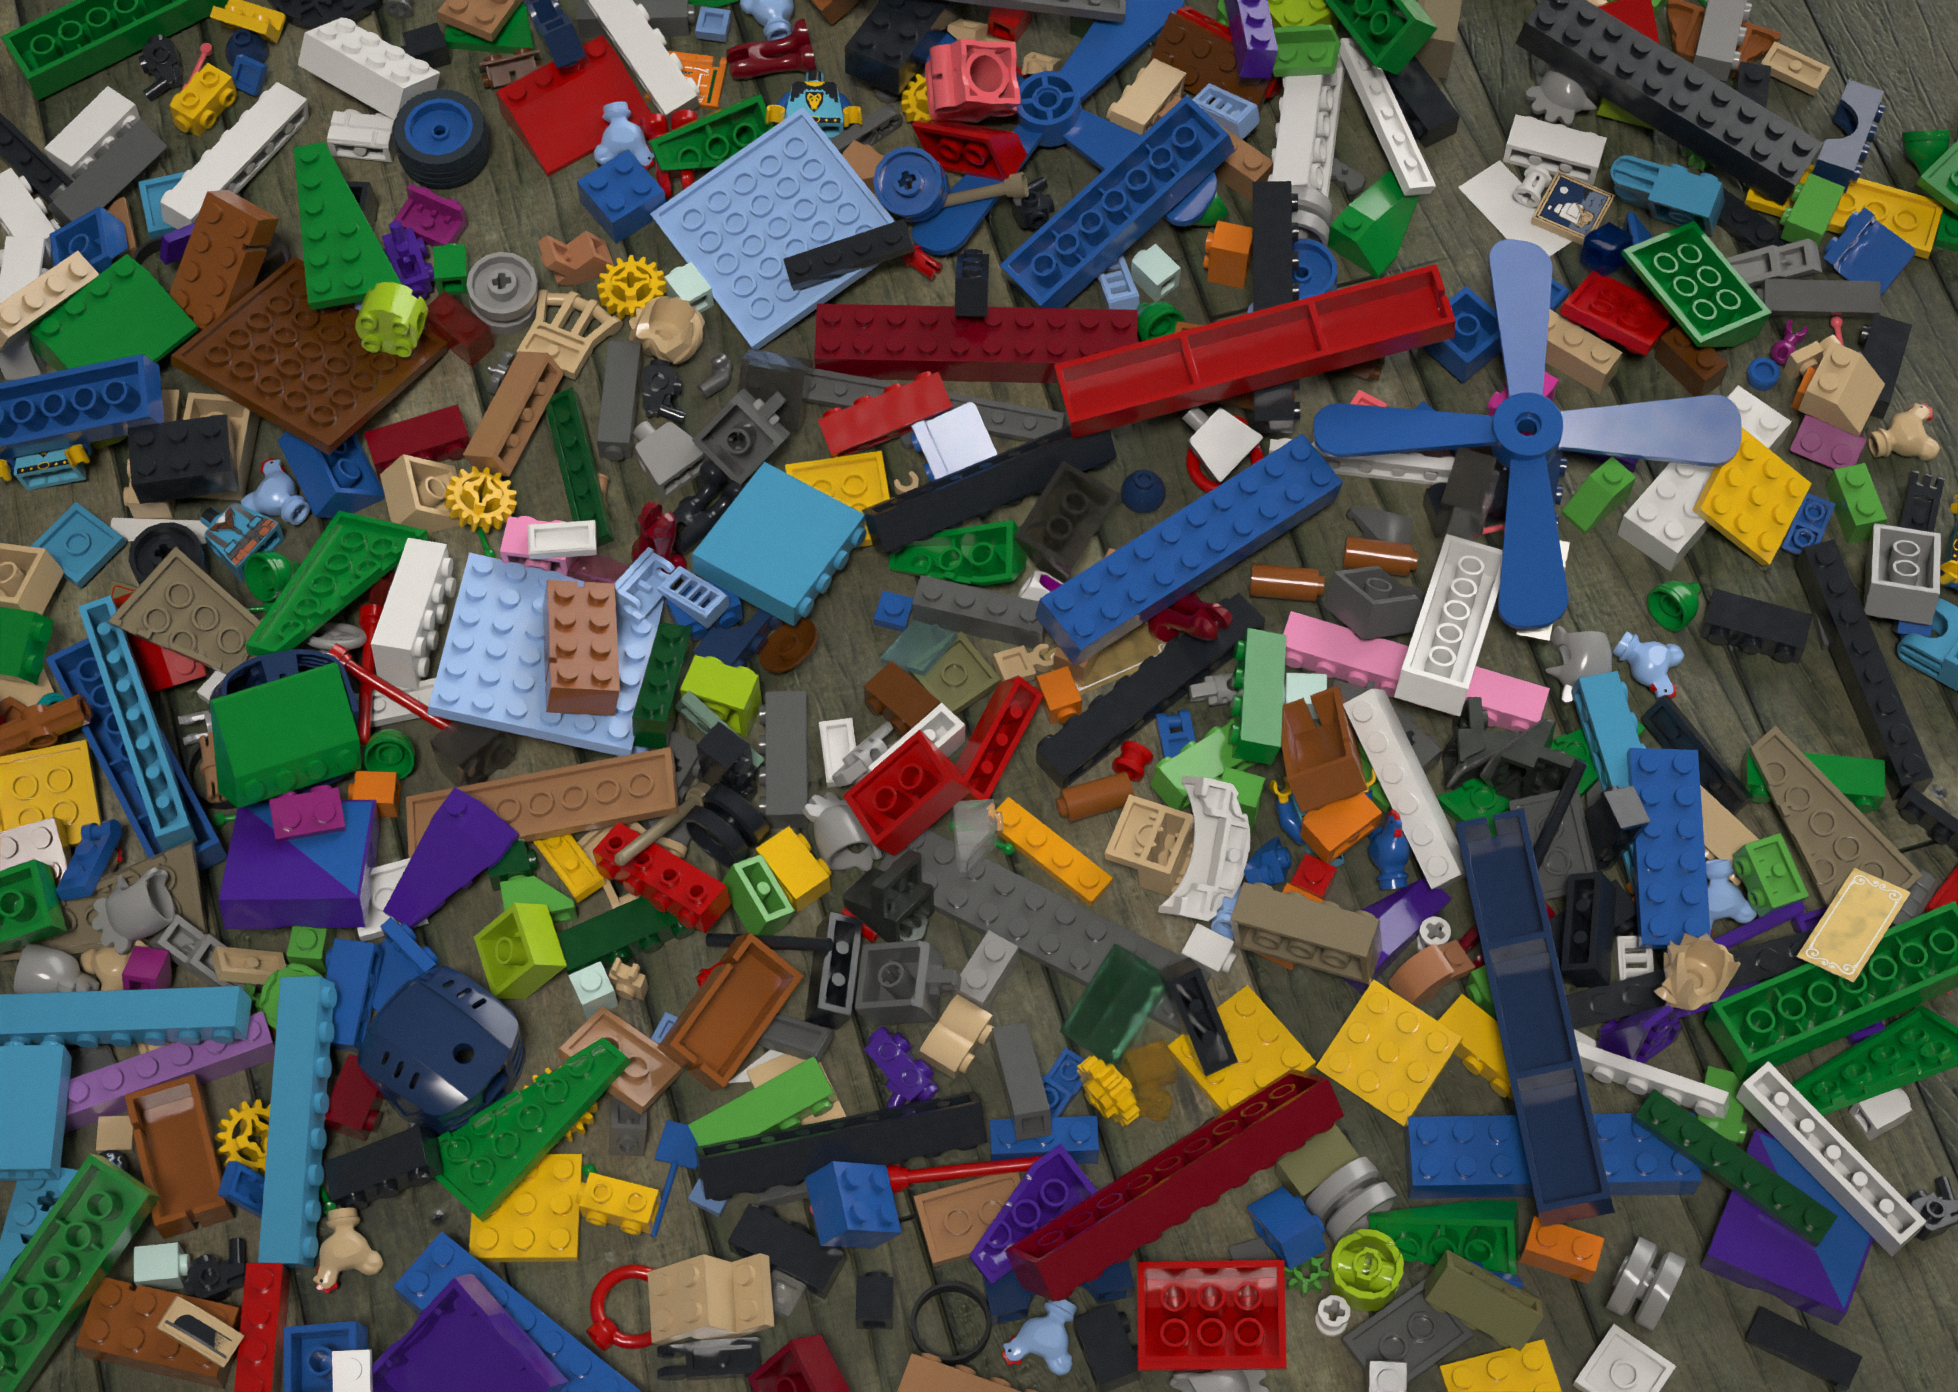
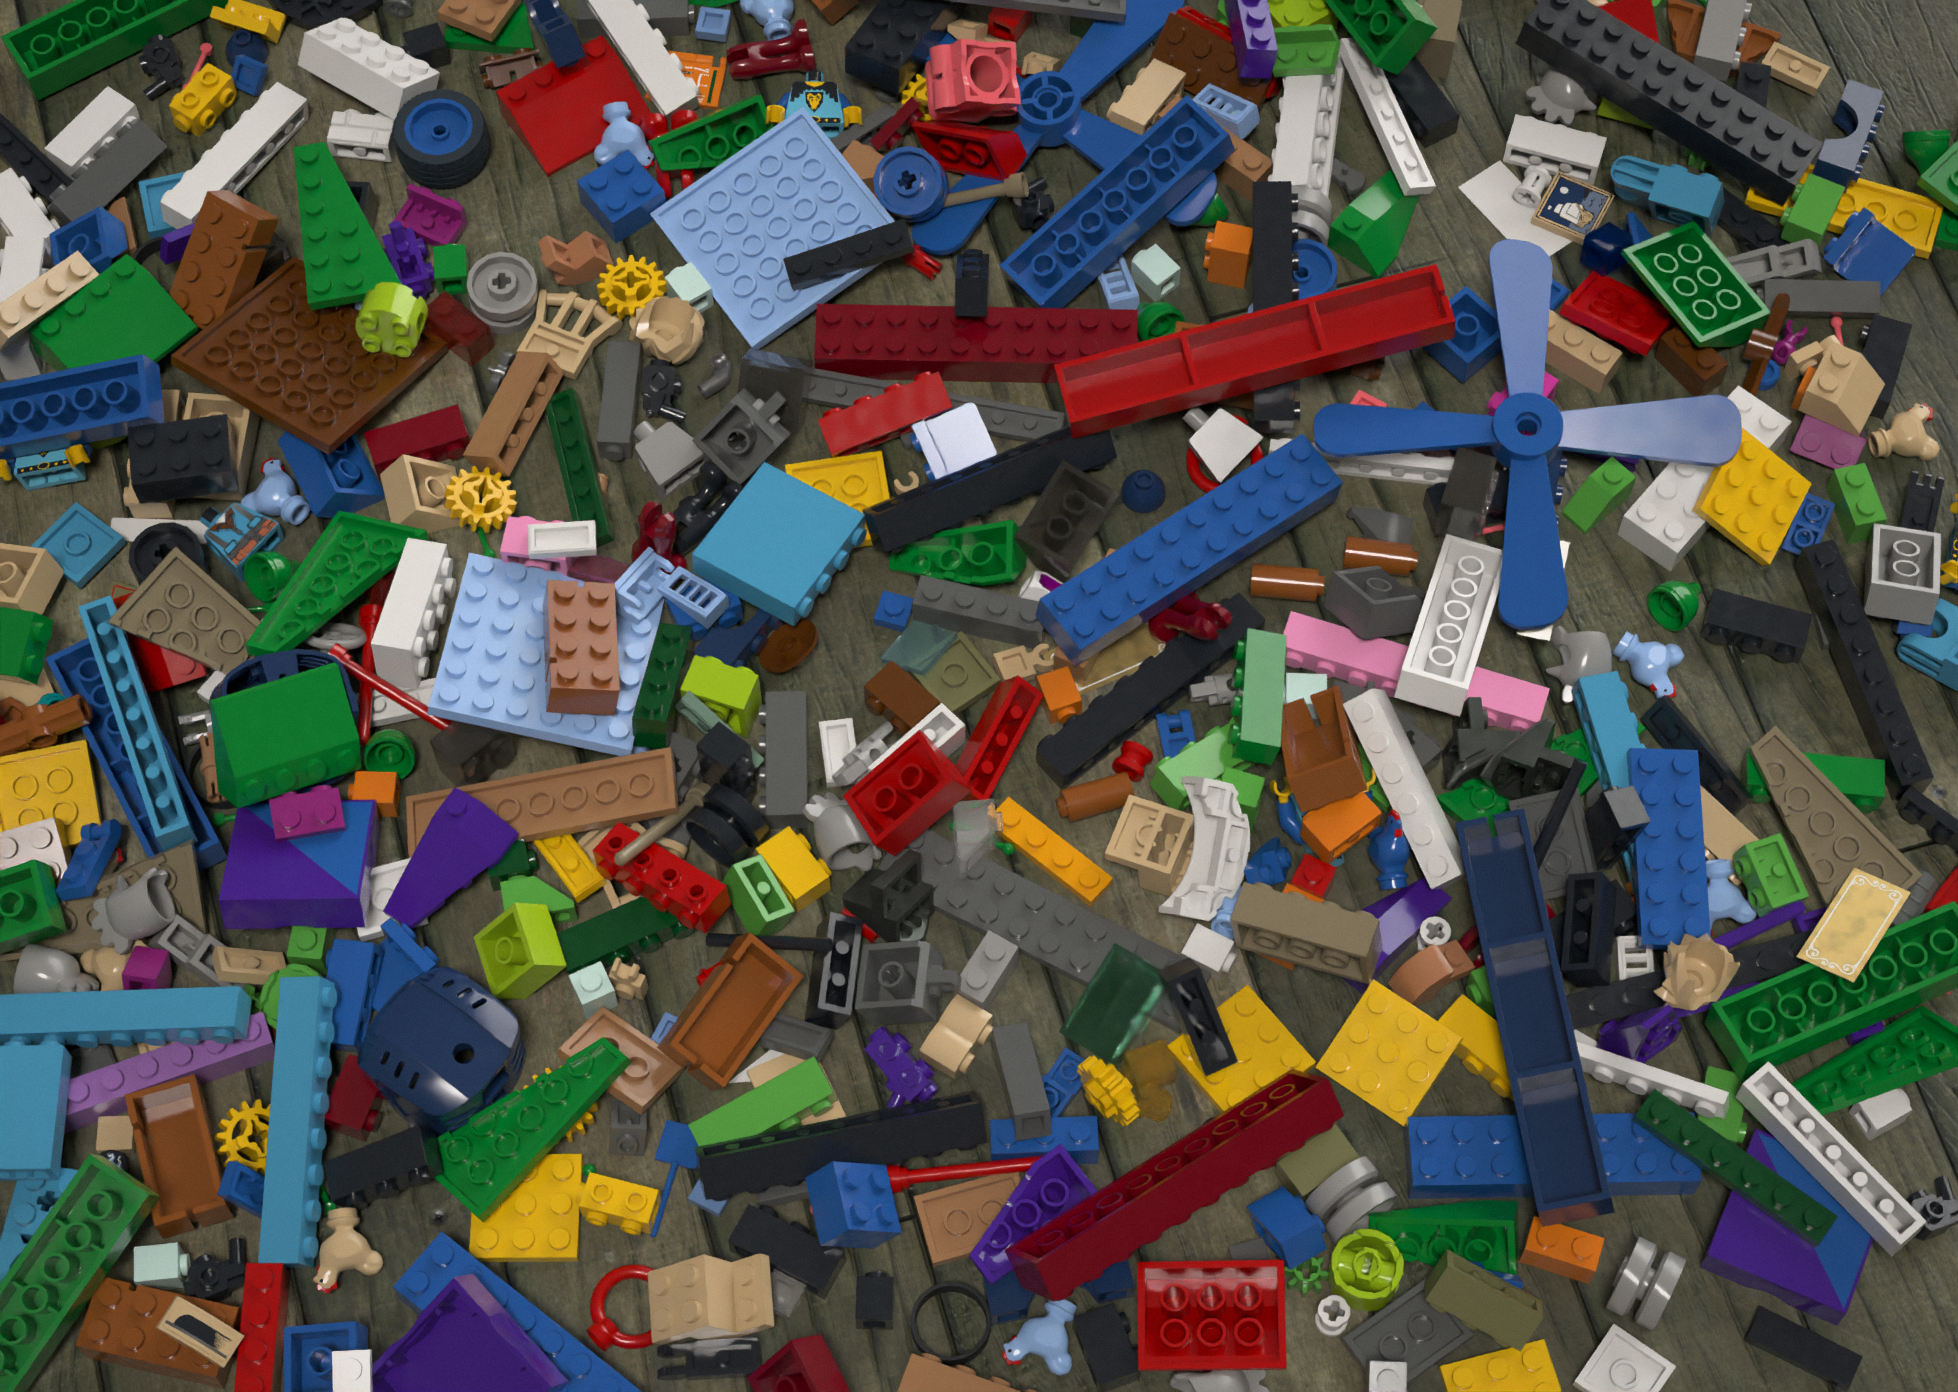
none -> dark red plate [869,96,928,152]
none -> reddish brown piece [1742,293,1790,396]

